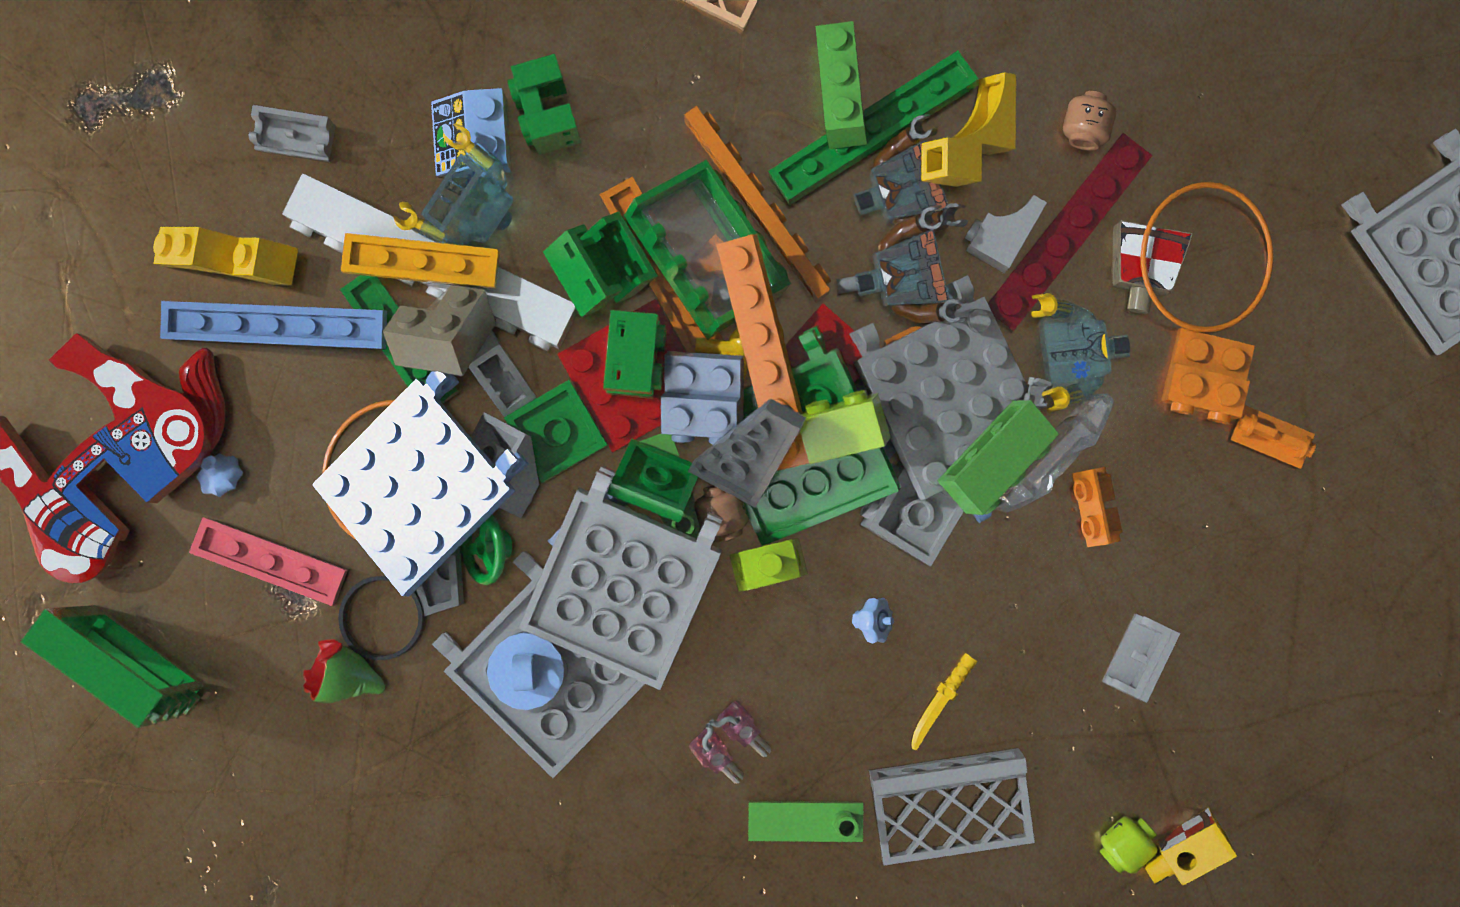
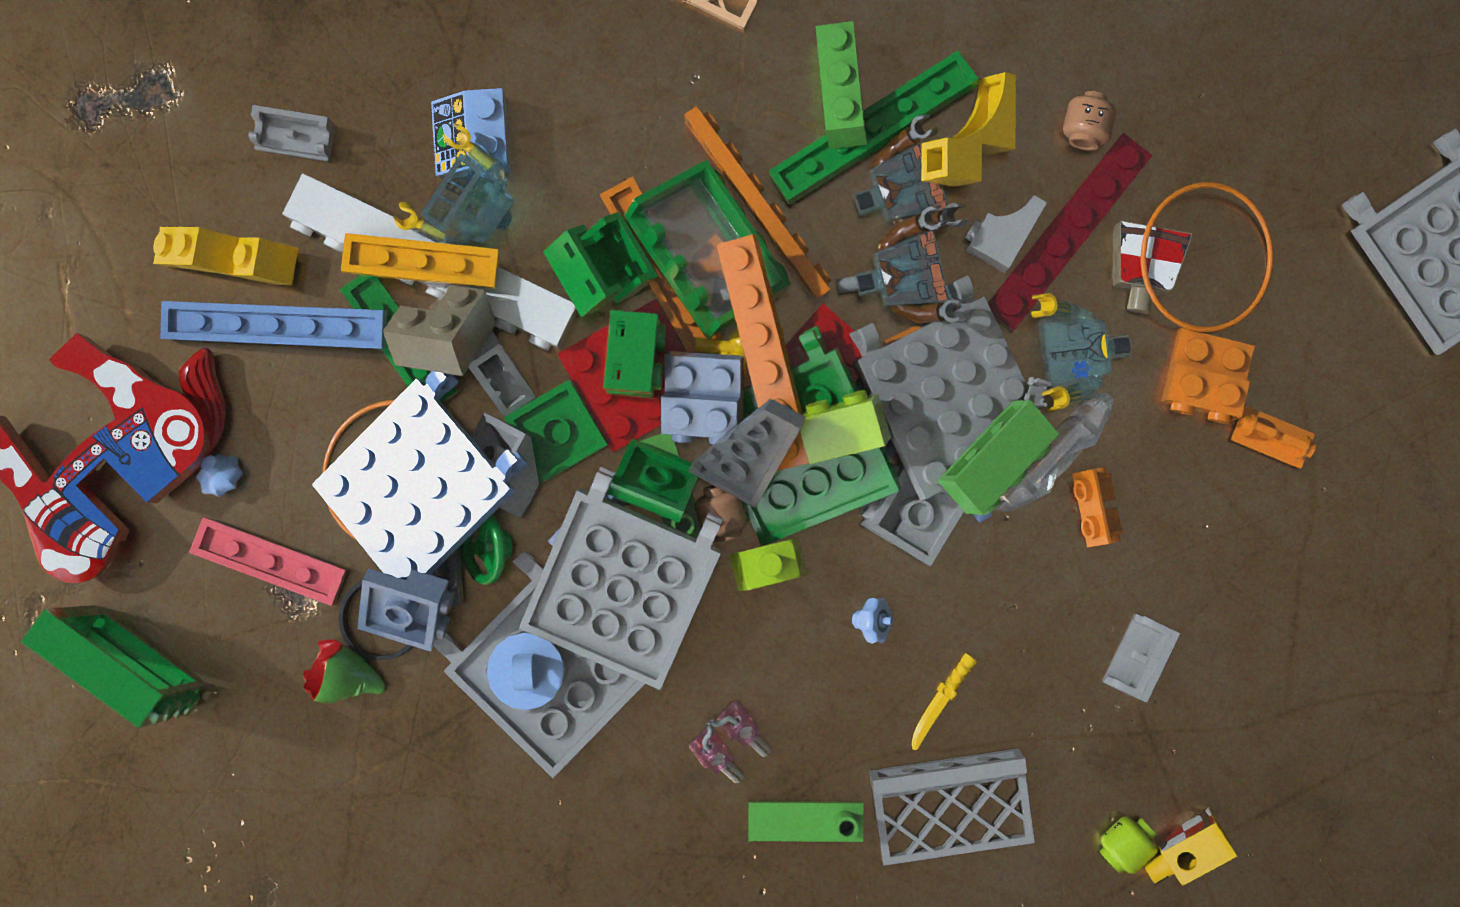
green piece [507,54,582,155] -> none
none -> sand blue plate [357,569,454,652]

